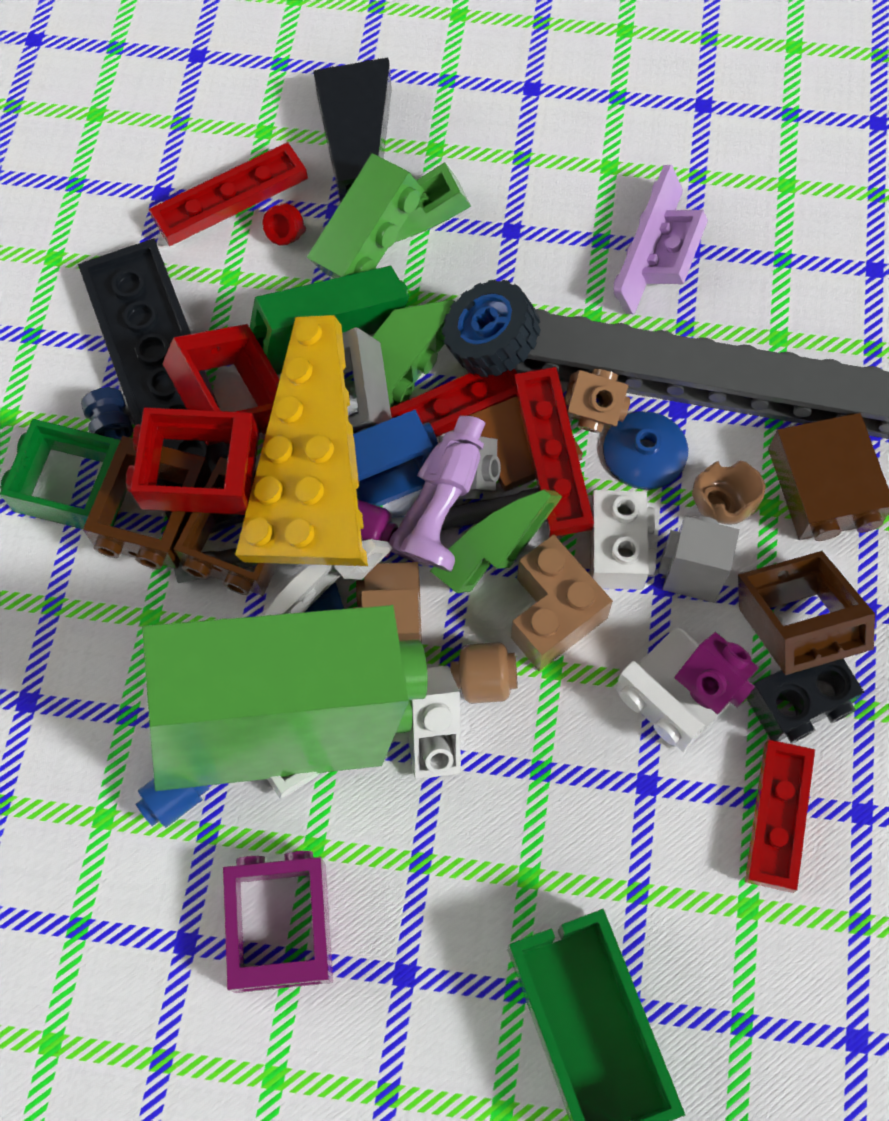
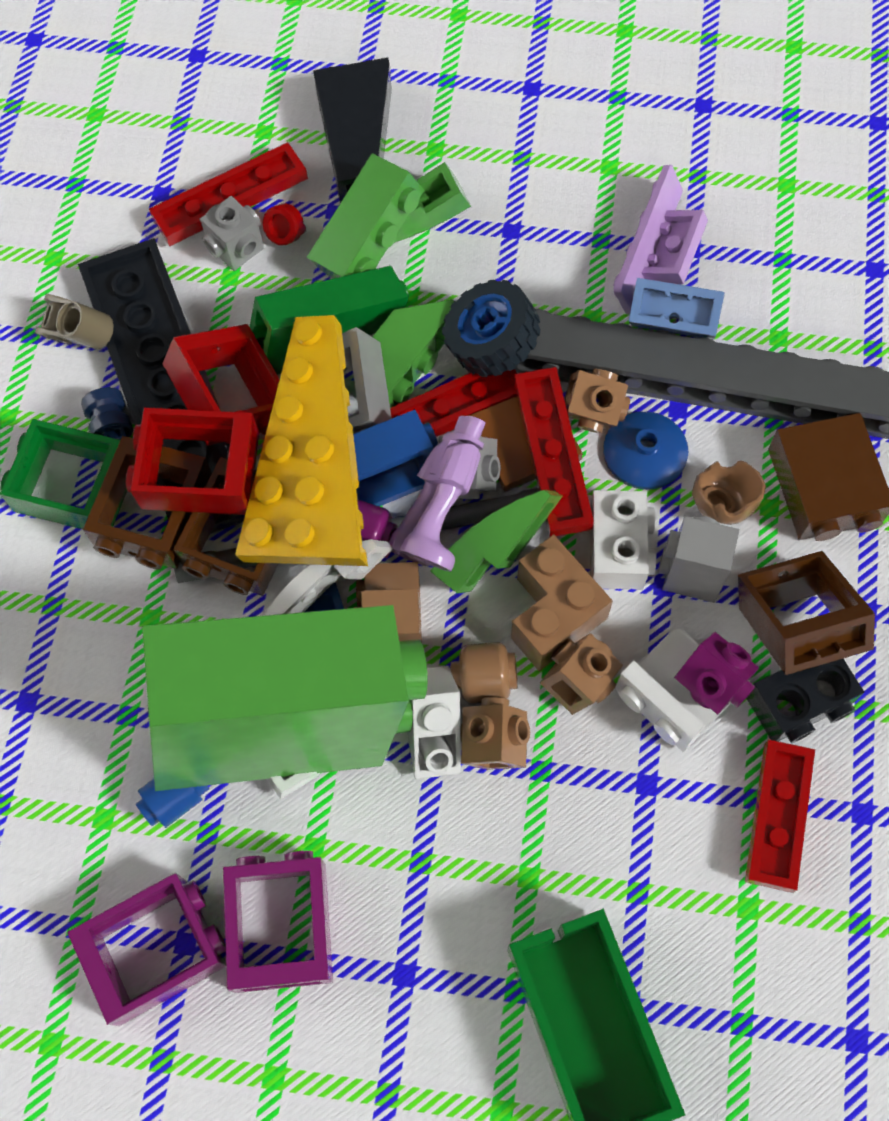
none -> dark tan piece [34,294,114,349]
none -> magenta window [67,873,226,1027]
none -> light grey brick [200,196,264,271]
none -> medium nougat brick [460,697,530,770]
none -> medium nougat brick [540,633,623,715]
none -> medium blue window [629,278,725,340]

